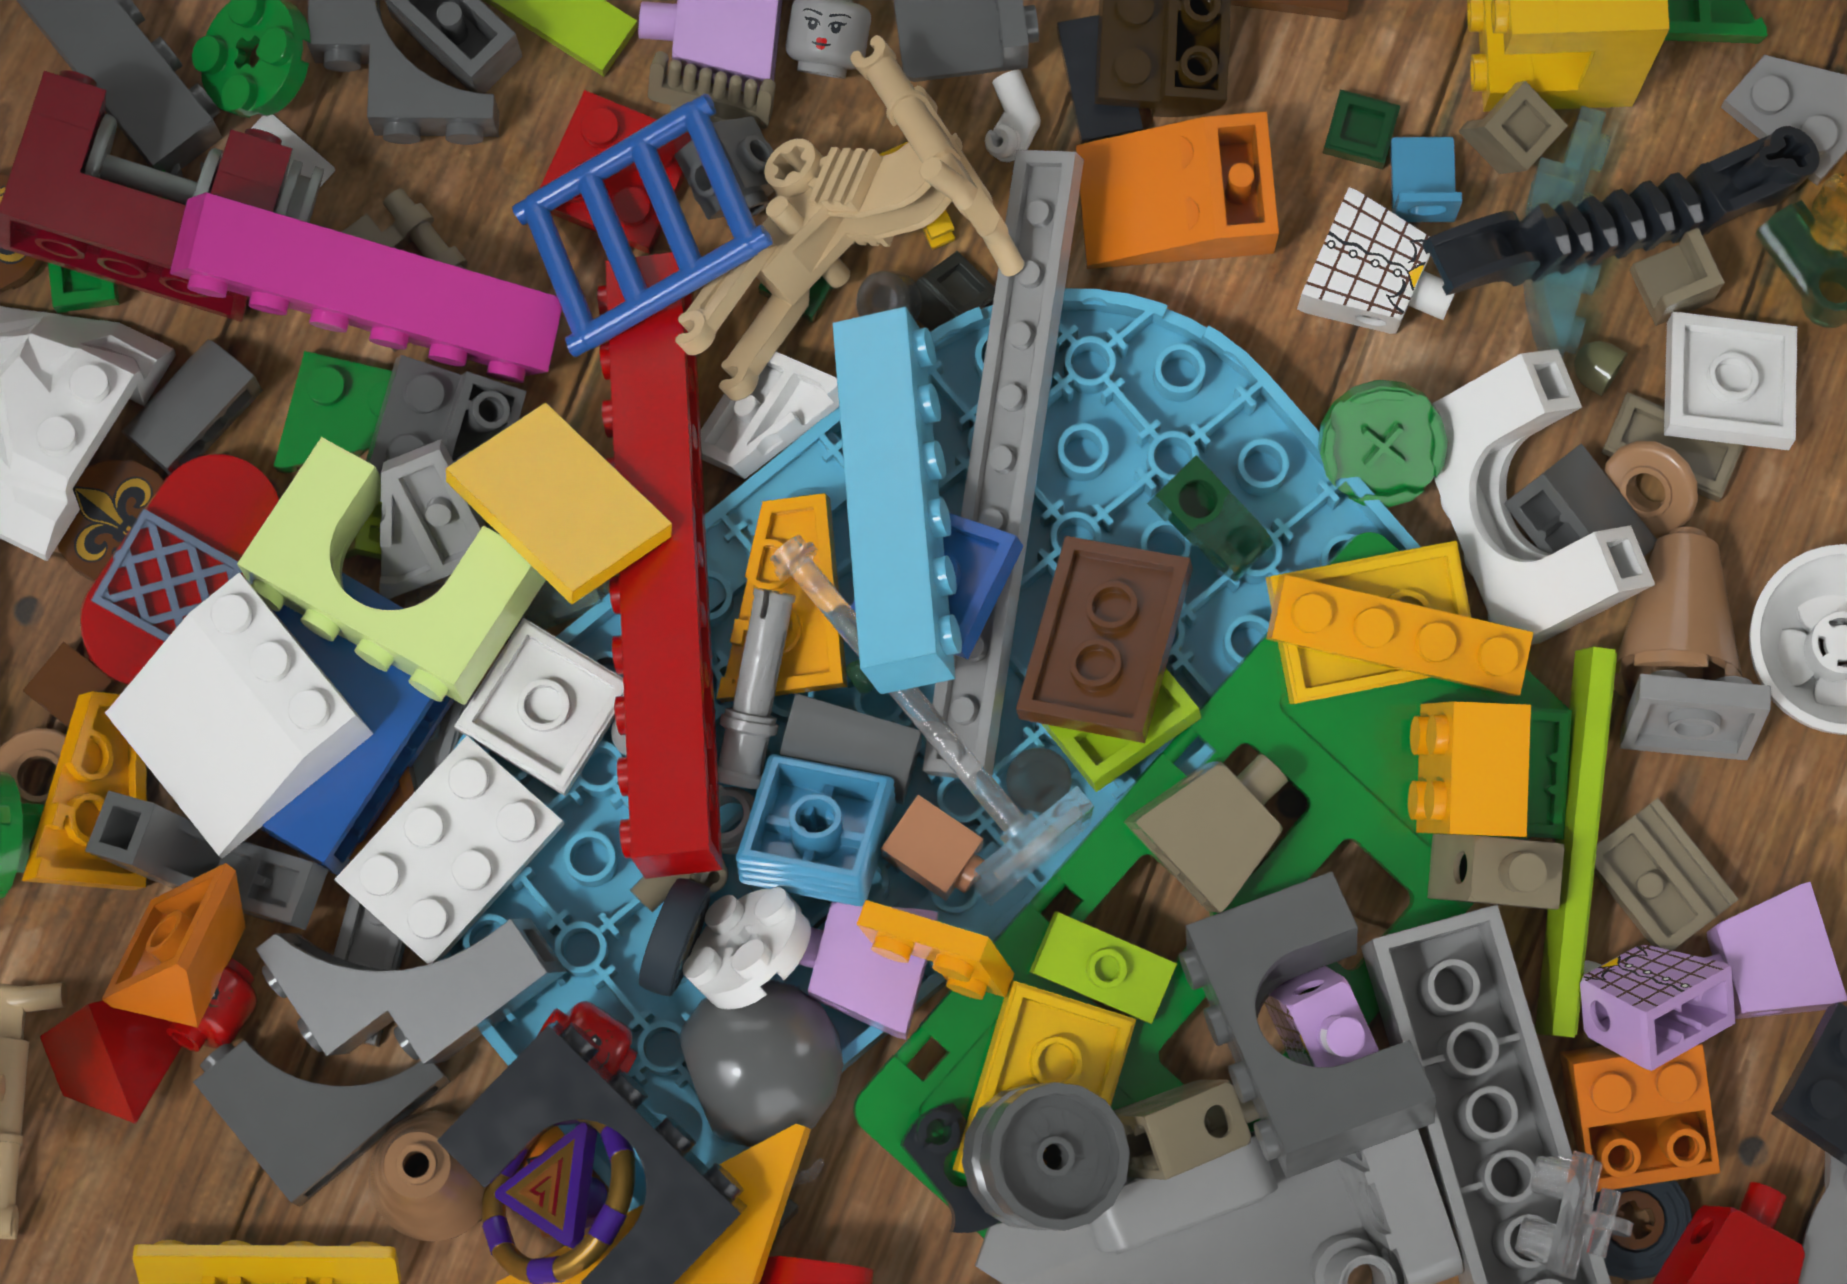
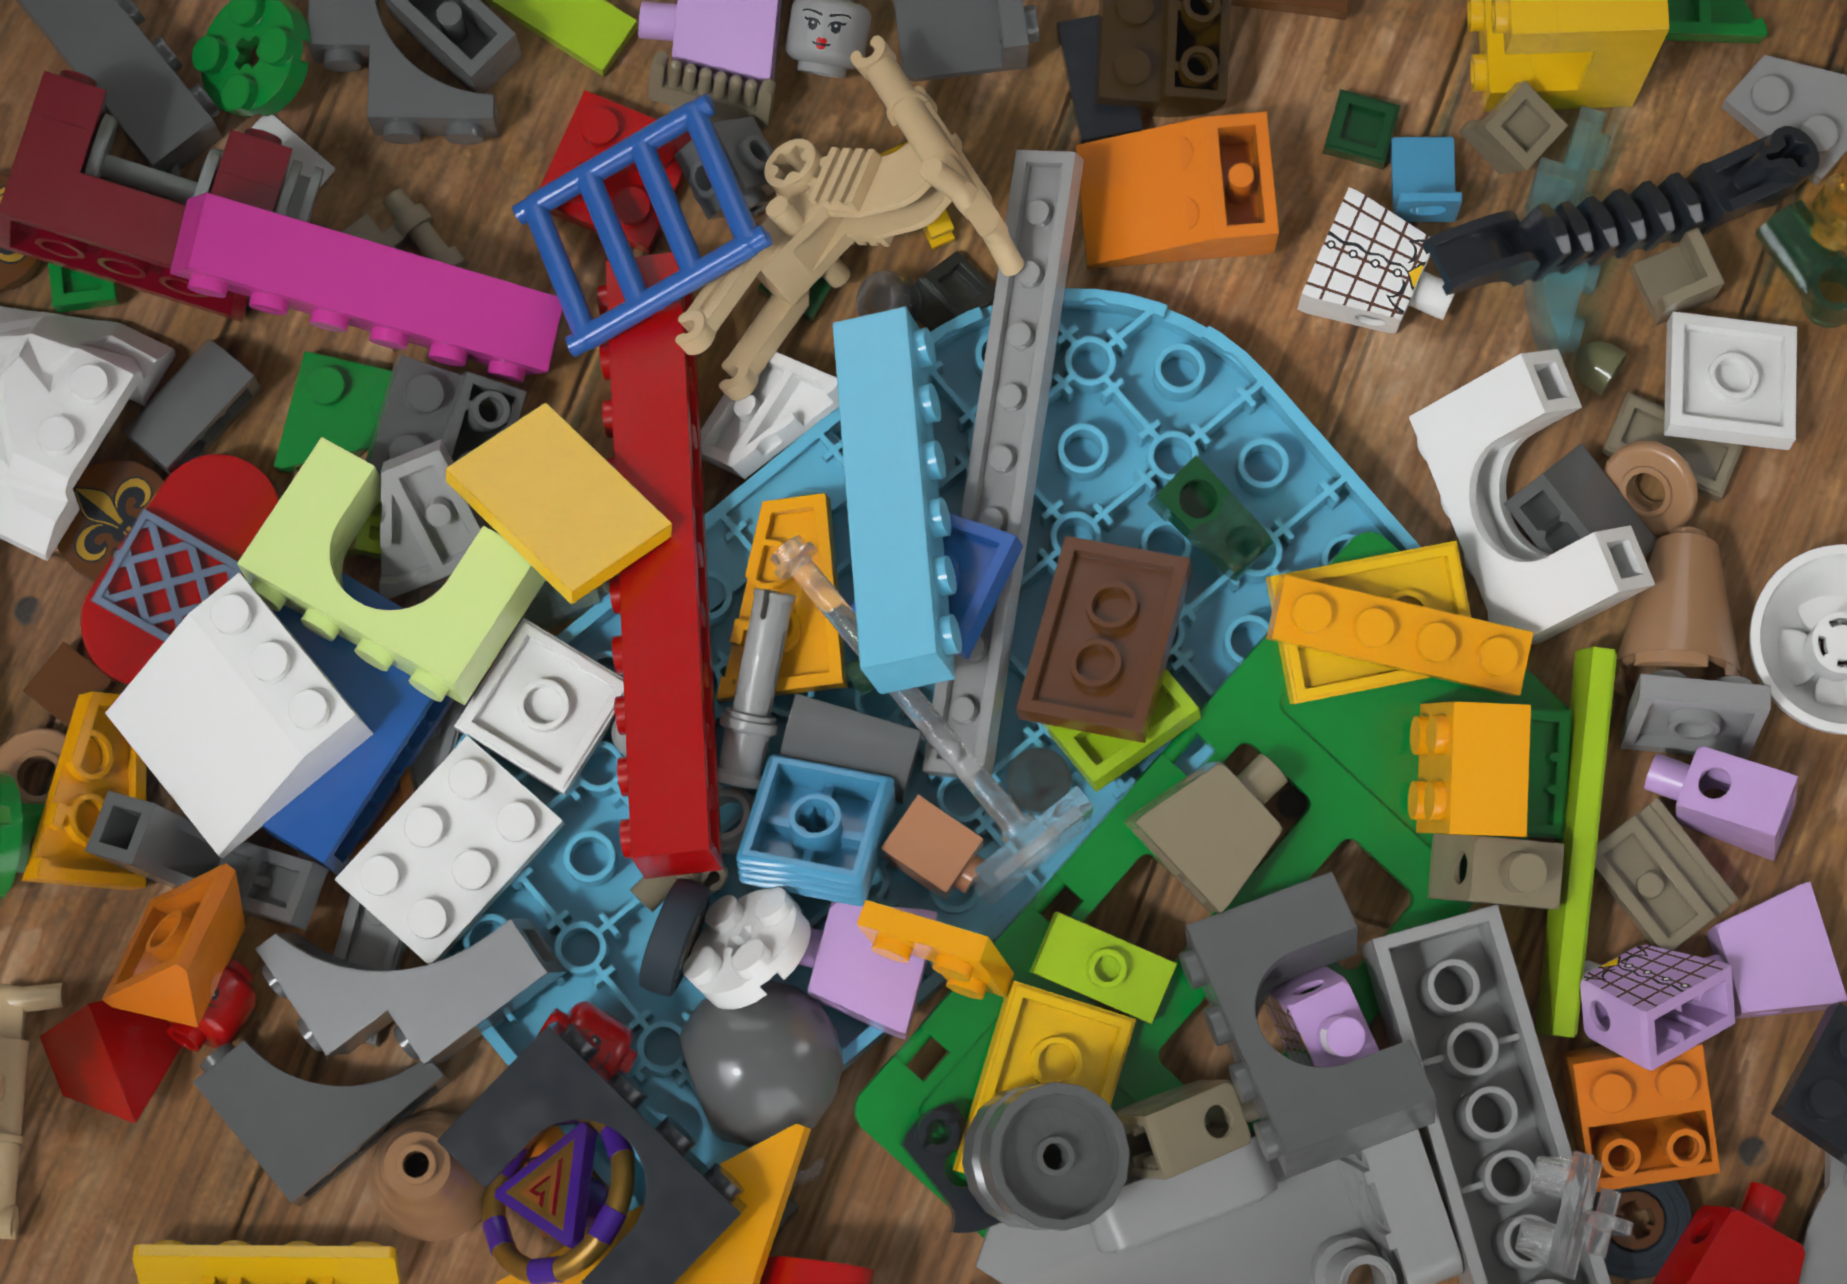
white arm [985,70,1041,162] -> none
green tile [1318,380,1448,508] -> none
none -> lavender torso [1644,746,1798,861]

